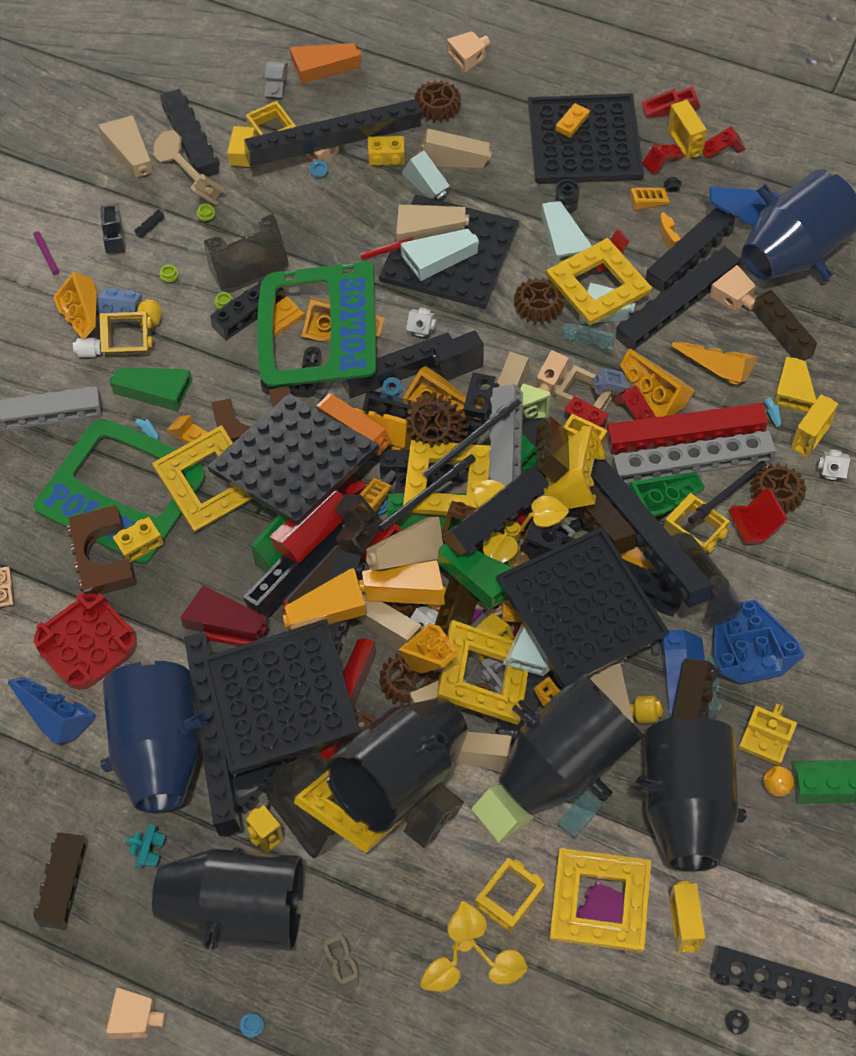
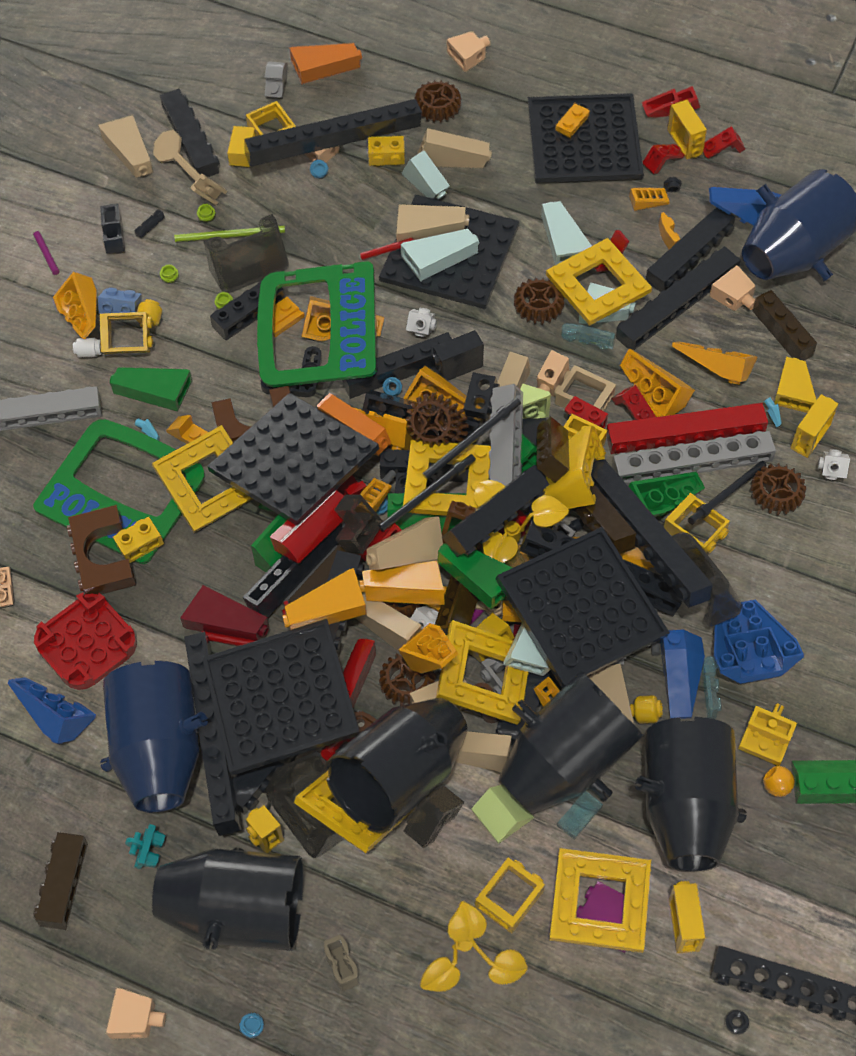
black wheel [555,179,580,214] -> none
sand blue bracket [593,368,626,395] -> none
dark brown brick [672,658,717,721] -> none
red bracket [728,488,787,544] -> none
none -> lime bar [174,225,285,242]

